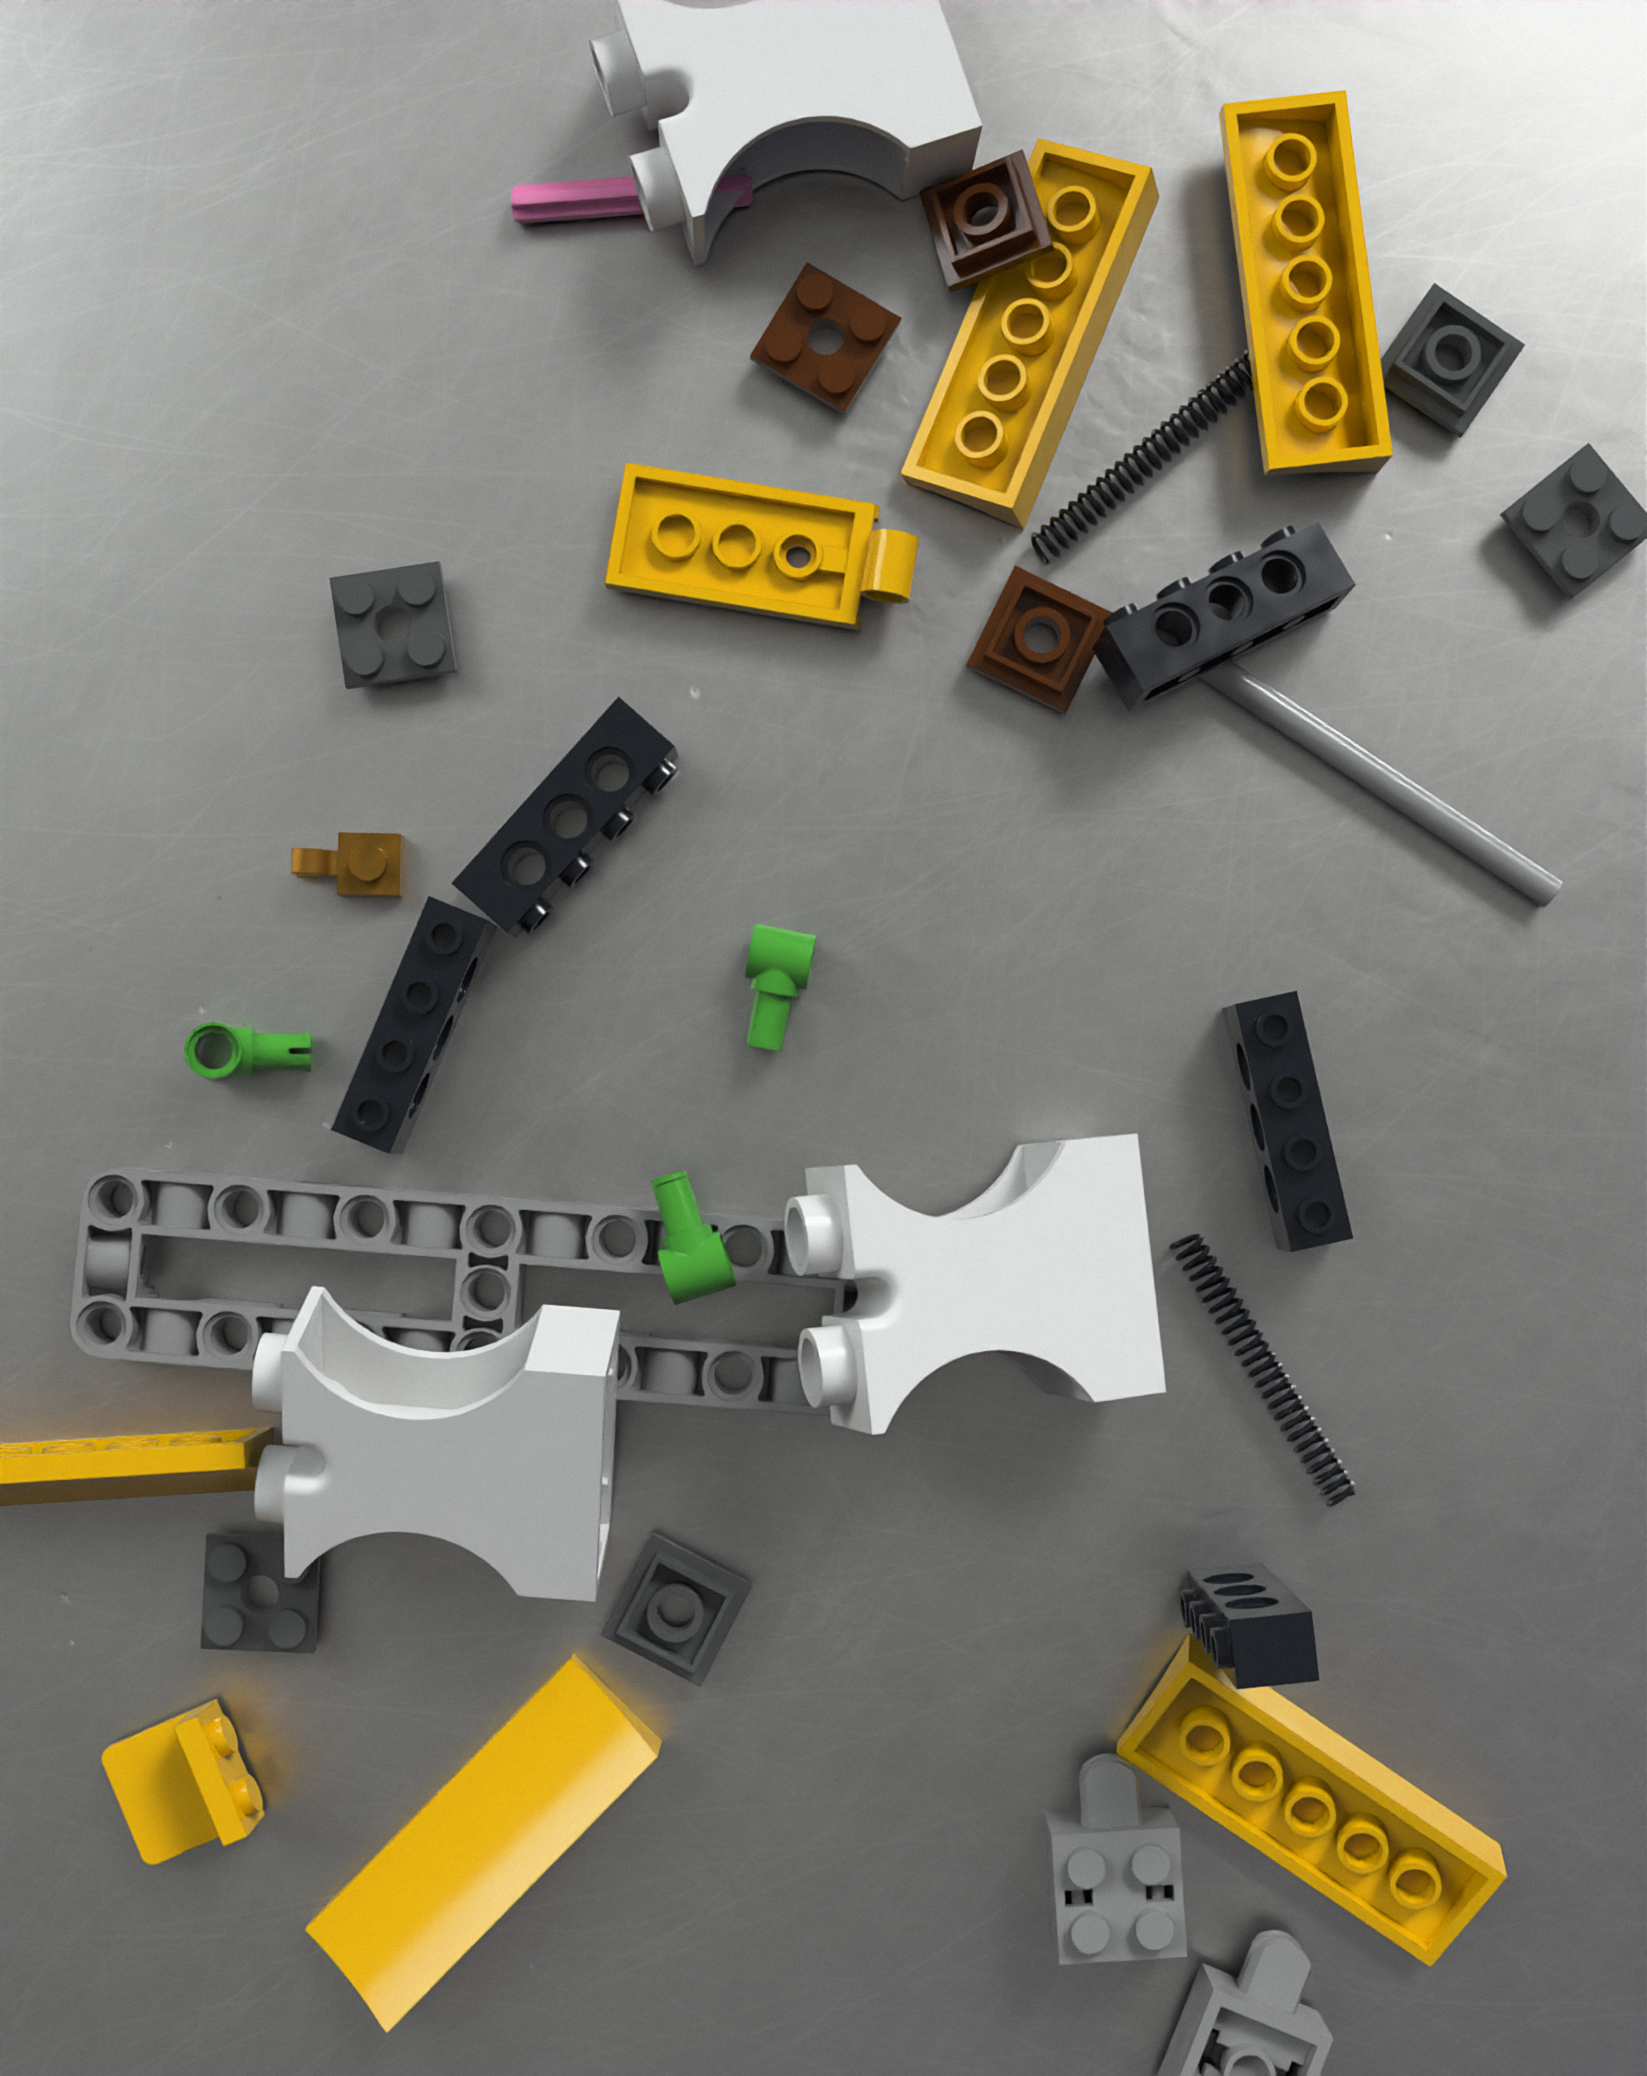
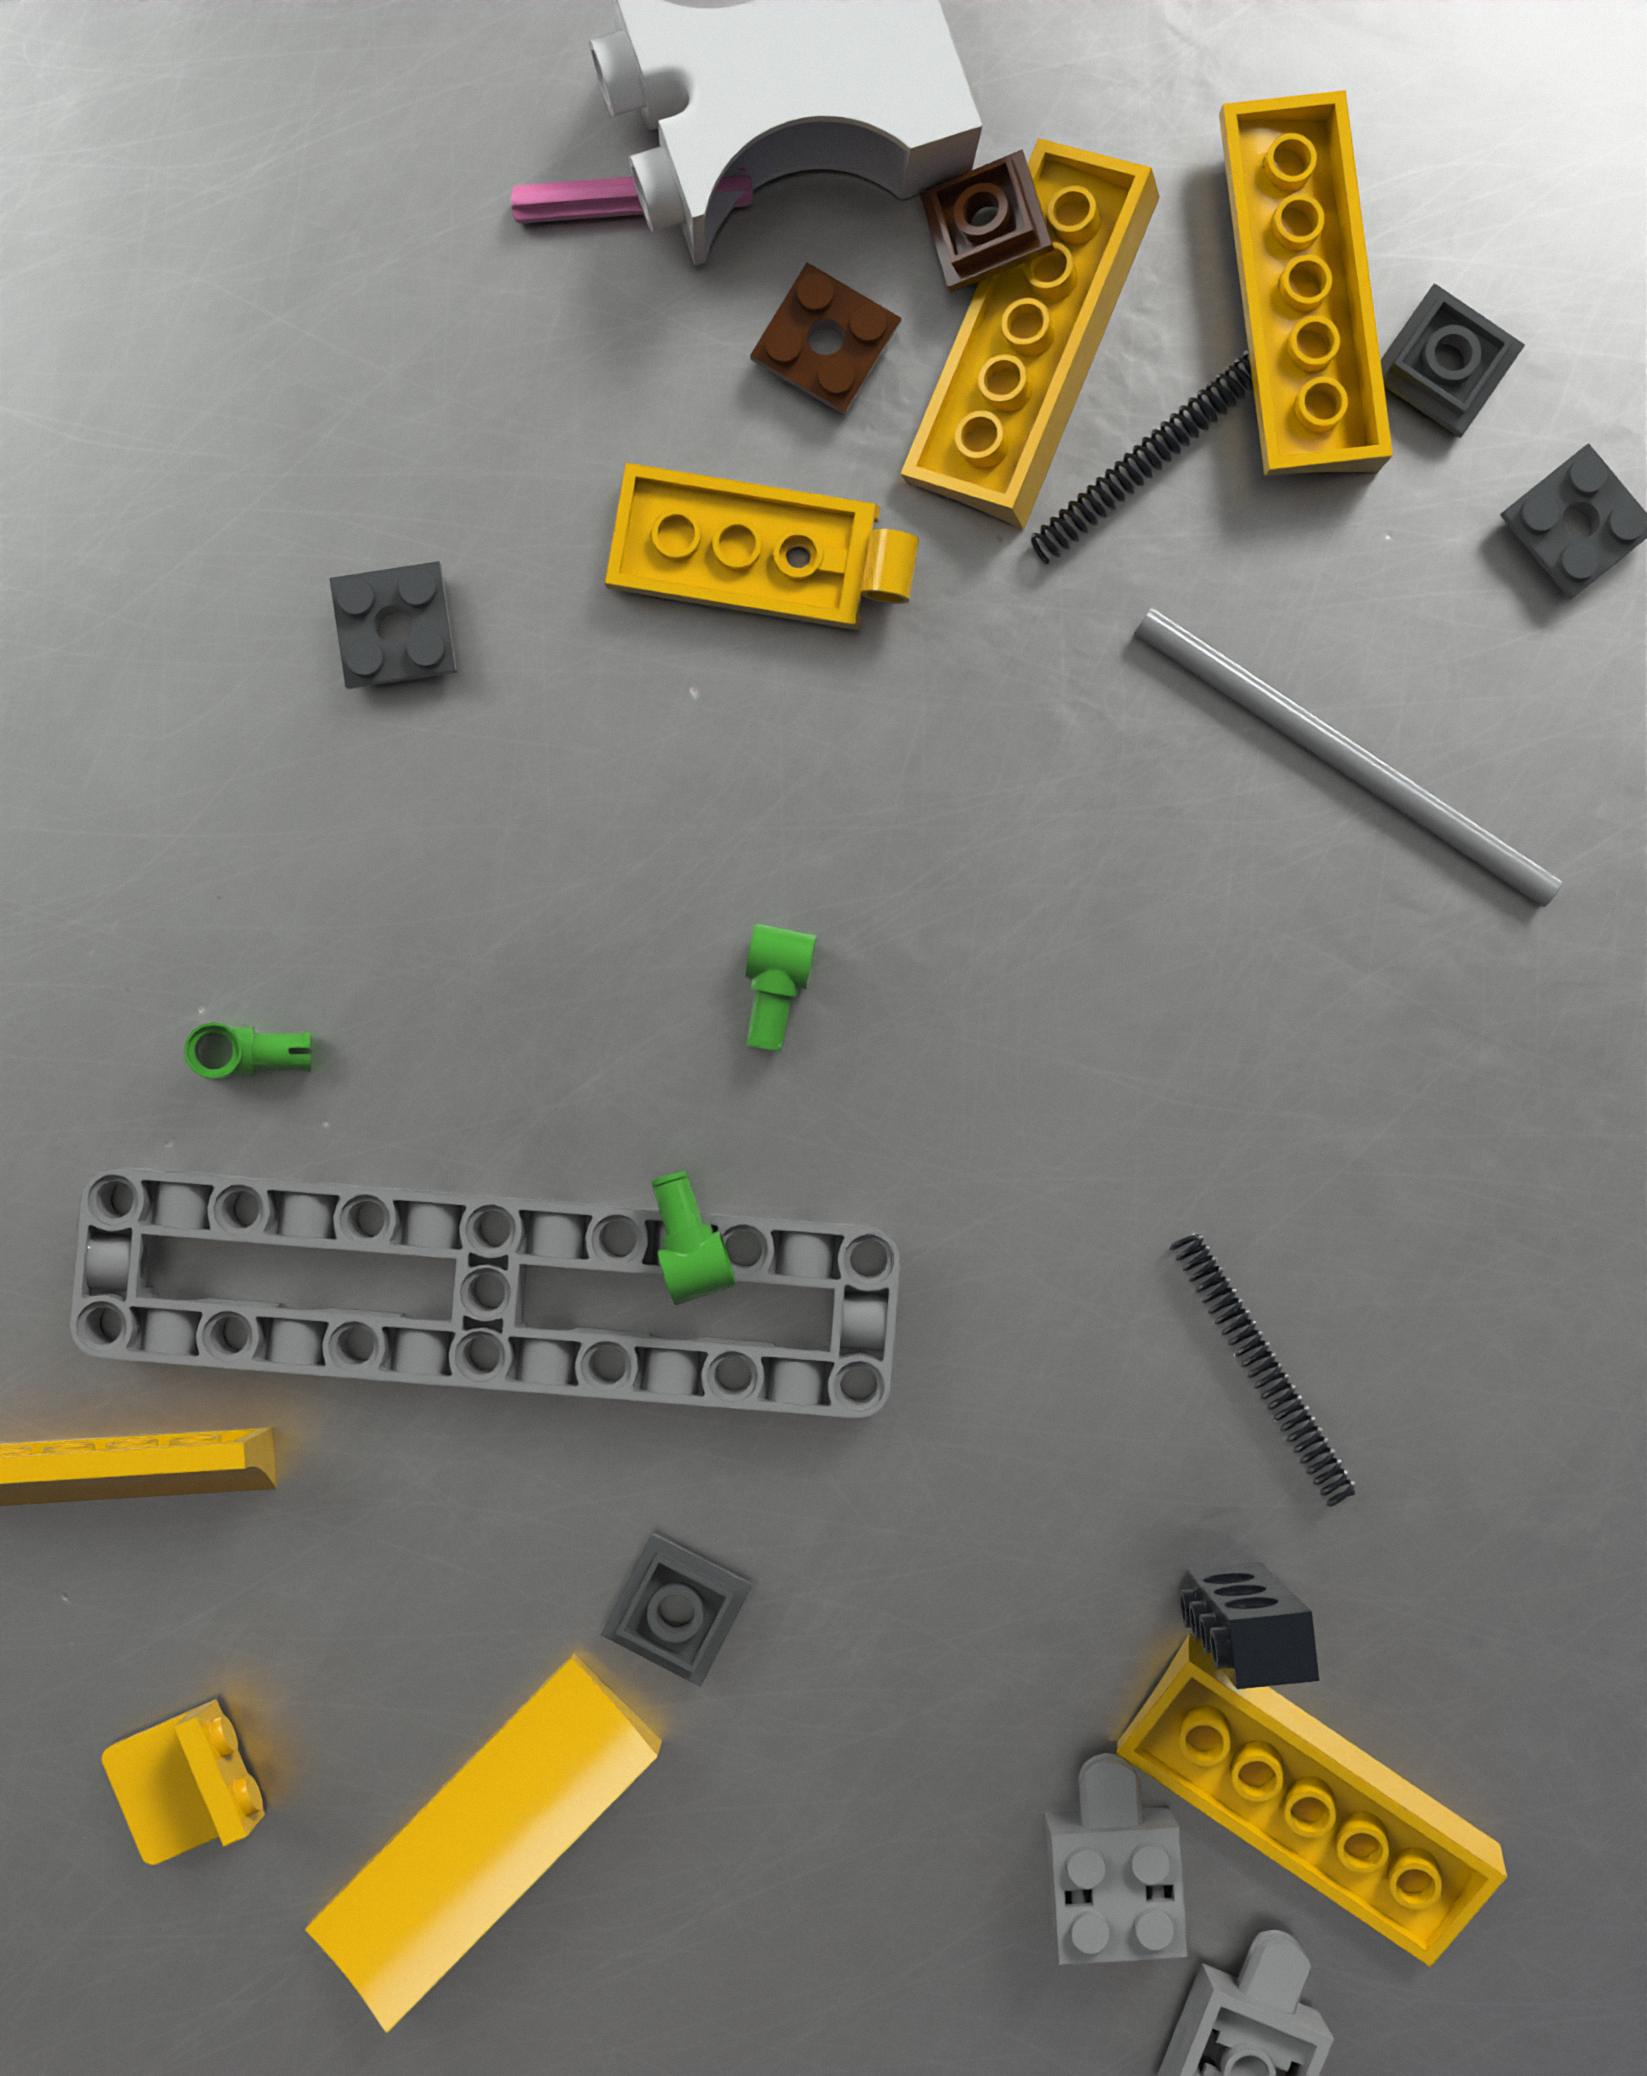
dark grey piece [200,1533,321,1654] -> none
white brick [252,1286,620,1602] -> none
pearl gold plate [291,832,404,898] -> none
black brick [331,896,497,1154] -> none
black brick [451,696,678,938] -> none
white brick [784,1133,1166,1435] -> none
reddish brown piece [966,565,1113,714] -> none
black brick [1092,522,1356,712] -> none
black brick [1222,991,1353,1252] -> none

